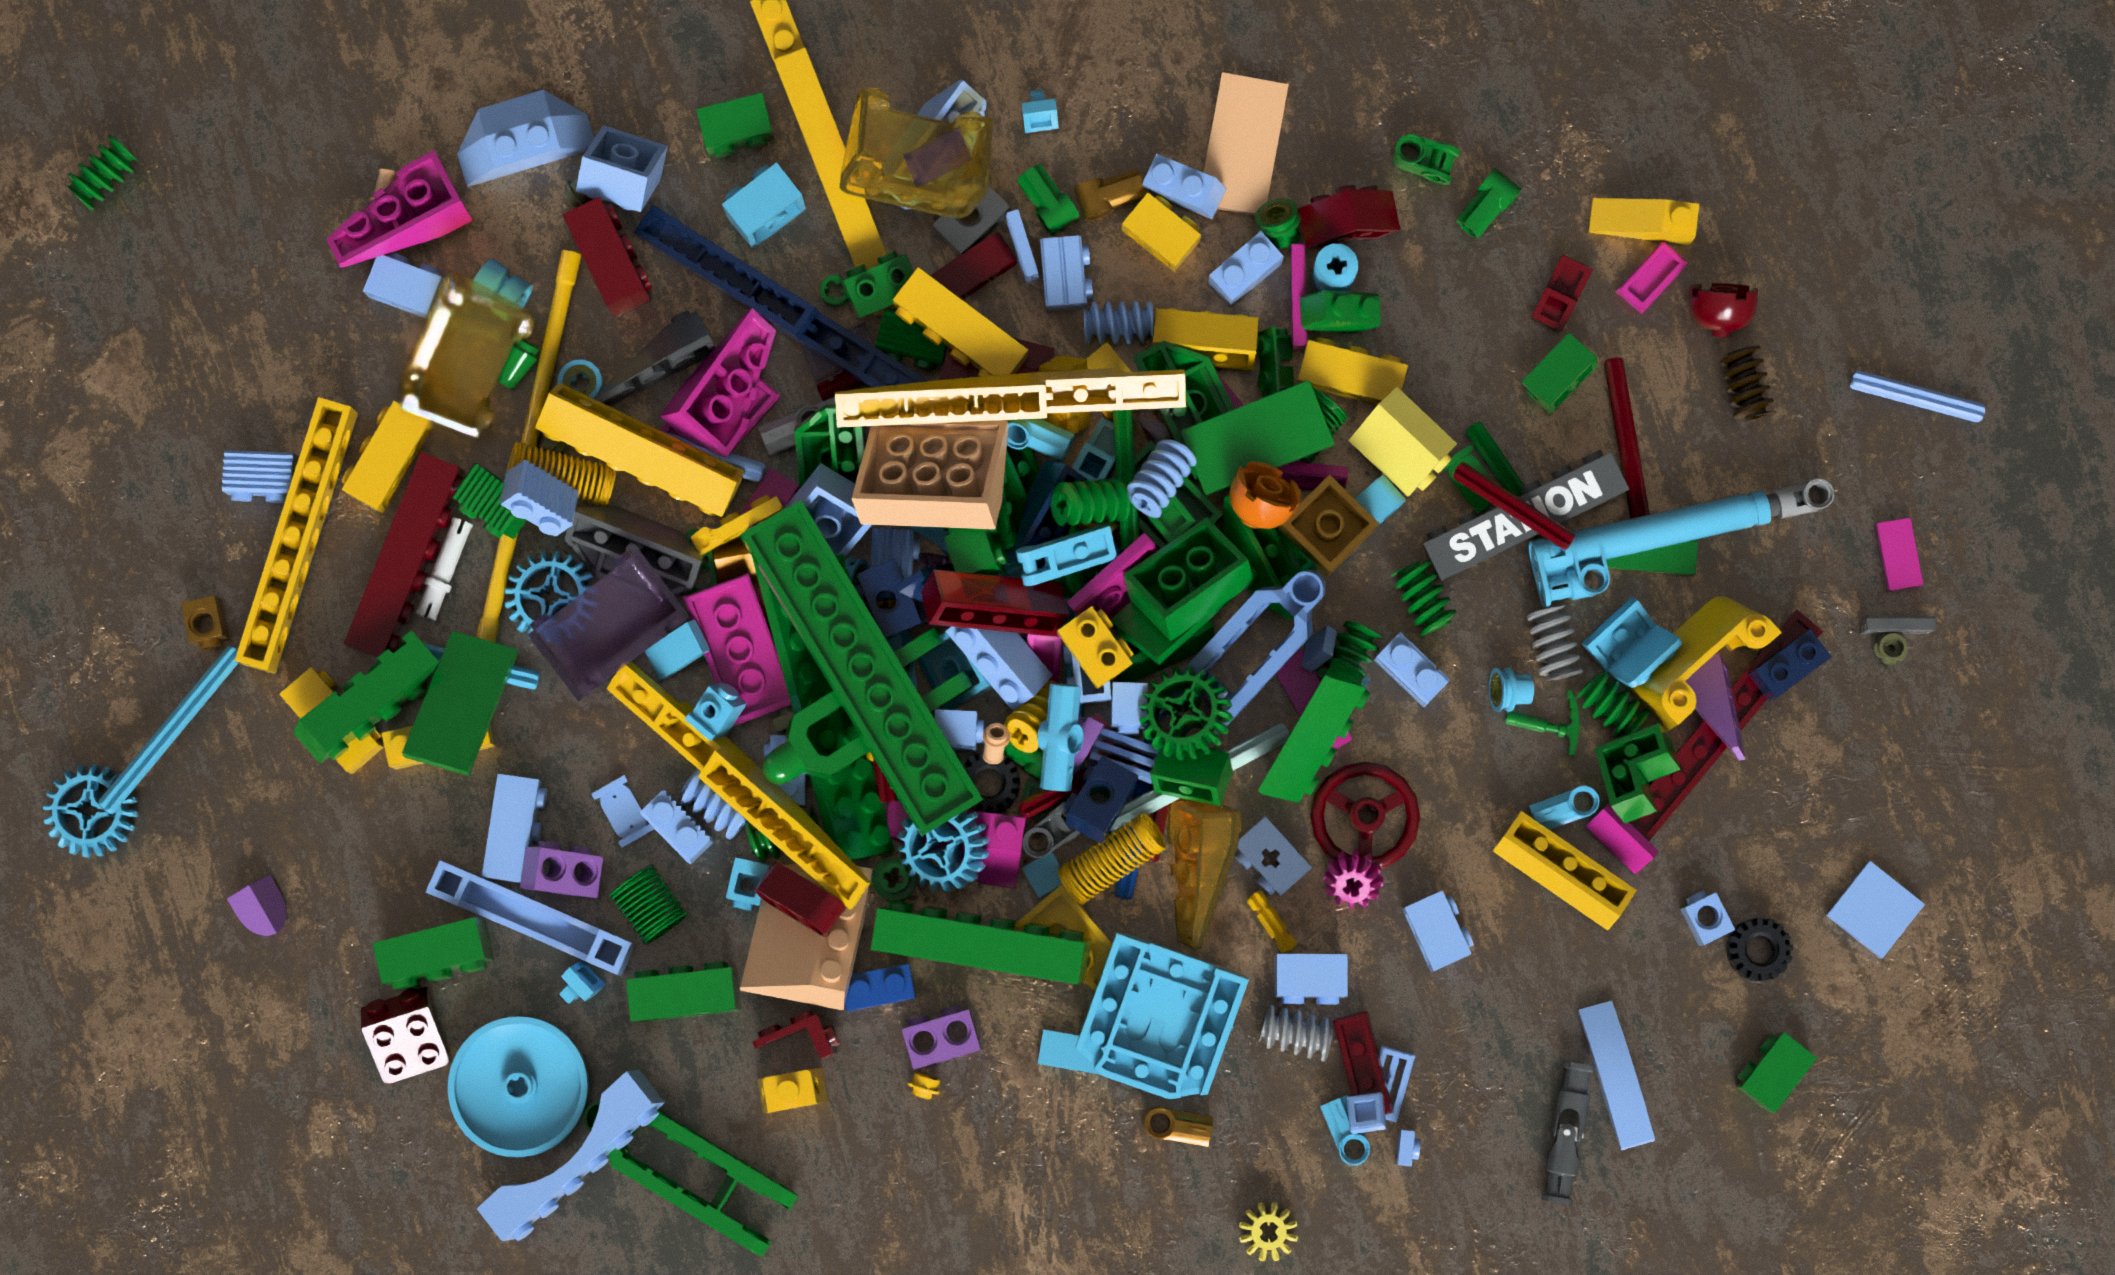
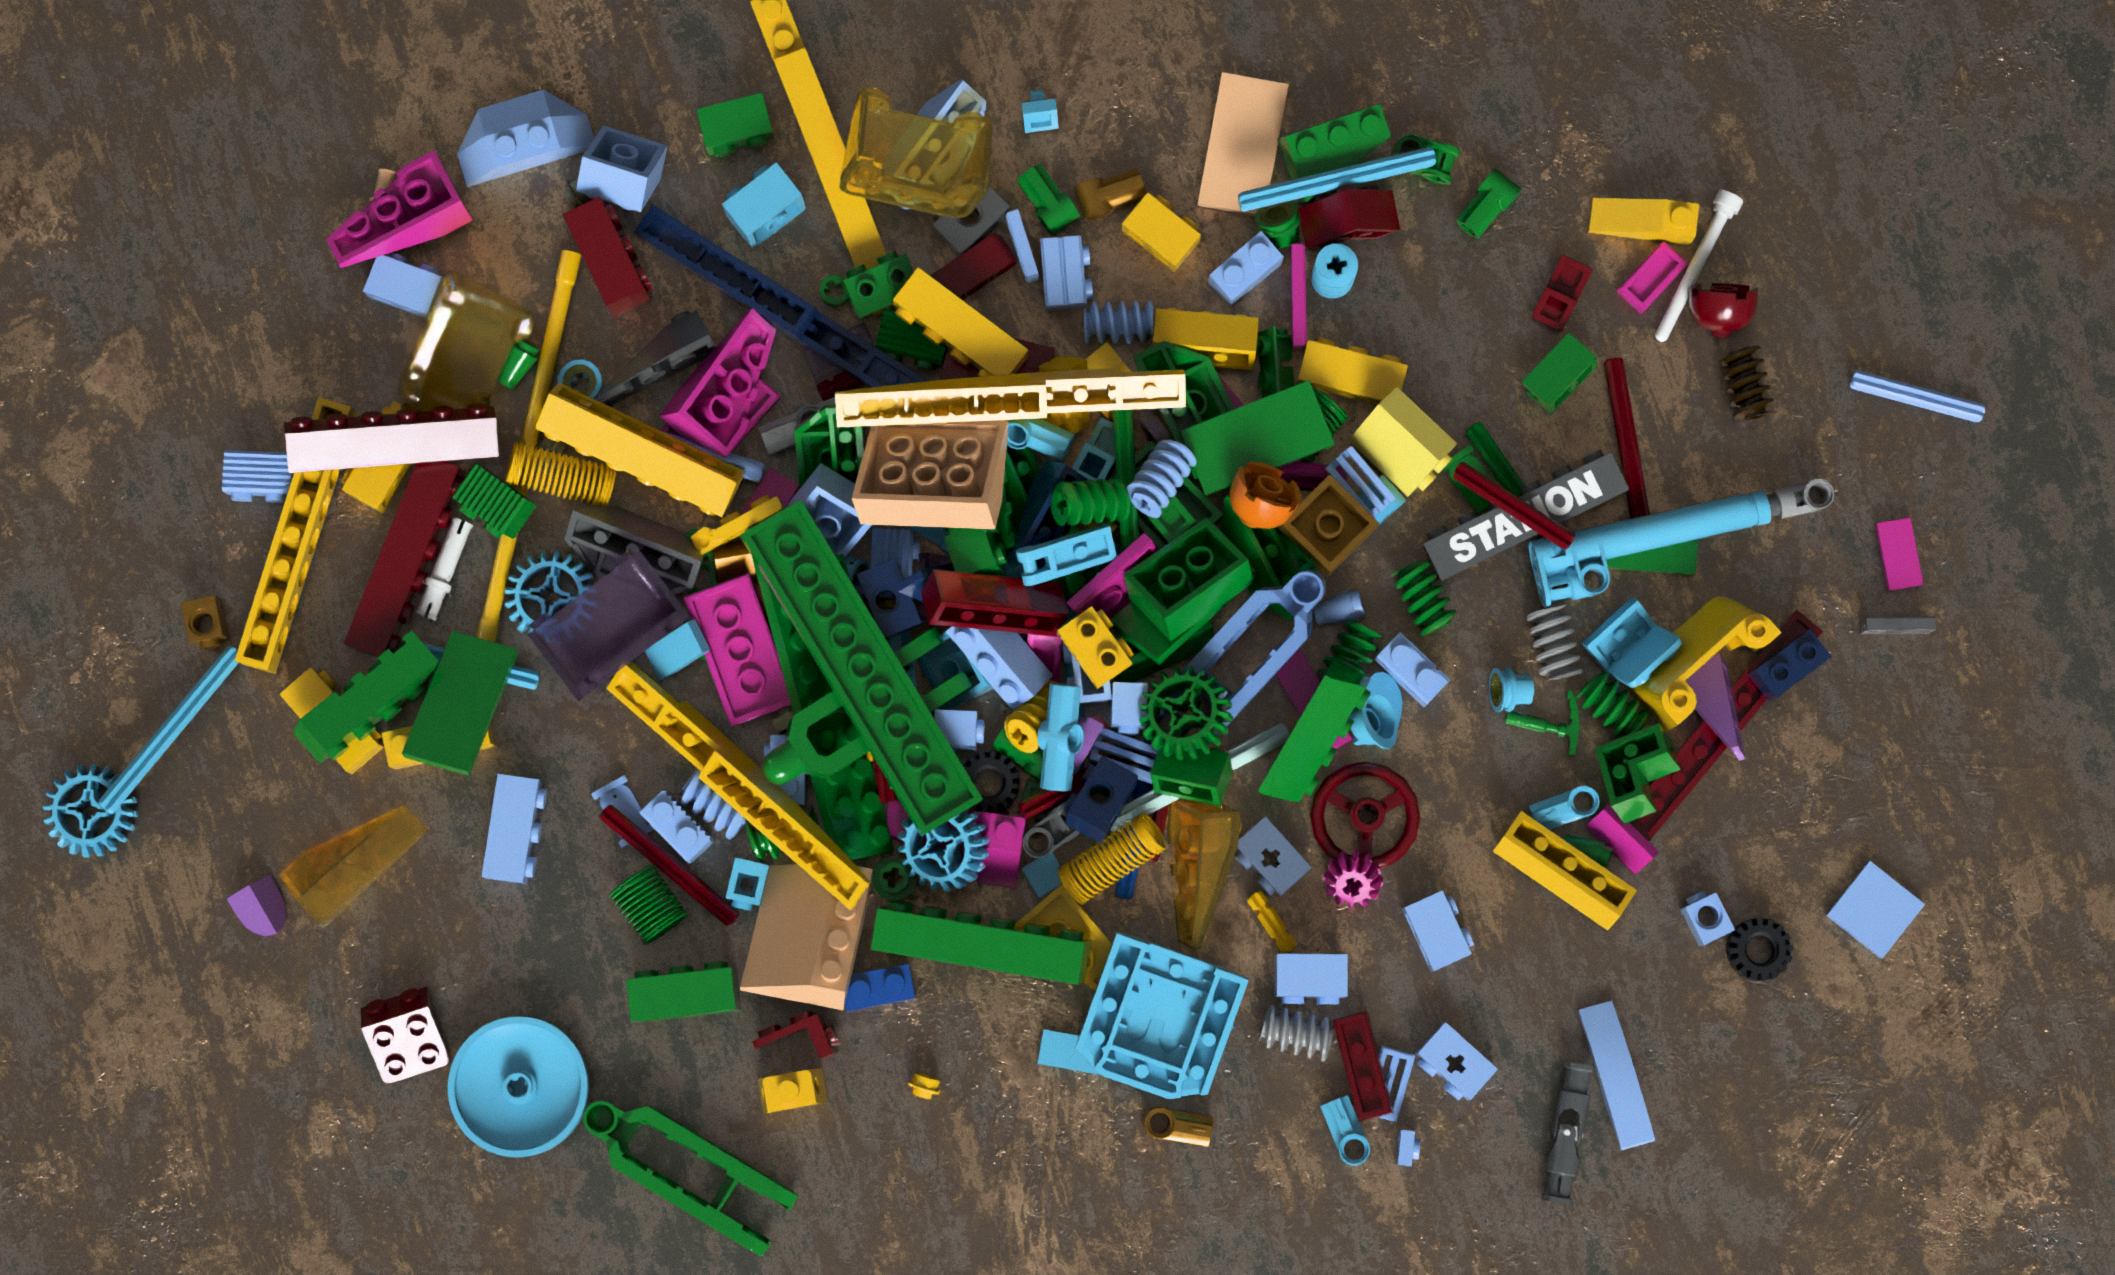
green piece [65,135,140,211] -> none
green brick [372,917,494,990] -> none
light blue arch [426,860,636,976] -> none
medium azure wheel [468,258,533,322] -> none
light blue arch [477,1070,665,1241] -> none
light blue brick [499,460,579,536] -> none
medium lavender brick [520,841,603,898] -> none
medium azure tile [559,960,606,1004] -> none
medium azure brick [685,682,747,741] -> none
dark red beam [753,862,846,937] -> none
medium lavender brick [902,1005,981,1070] -> none
tile [903,128,972,187] -> none
light nougat pin [982,723,1010,764] -> none
light blue brick [1142,153,1226,219] -> none
light yellow gear [1239,1202,1298,1261] -> none
green brick [1300,289,1381,334] -> none
light blue tile [1302,625,1337,672] -> none
light blue tile [1347,1092,1387,1134] -> none
green brick [1736,1032,1817,1113] -> none
olive plate [1874,632,1908,665] -> none
none -> clear yellow wedge [279,805,428,926]
none -> brick [284,403,499,473]
none -> dark red axle [599,804,739,926]
none -> medium azure axle [1238,147,1436,211]
none -> green wedge [1277,104,1391,203]
none -> light blue cone [1313,589,1366,626]
none -> light blue tile [1324,446,1396,517]
none -> medium azure piece [1349,672,1403,749]
none -> light blue brick [1415,1022,1498,1101]
none -> green cone [1564,834,1613,869]
none -> white piece [1655,189,1744,342]

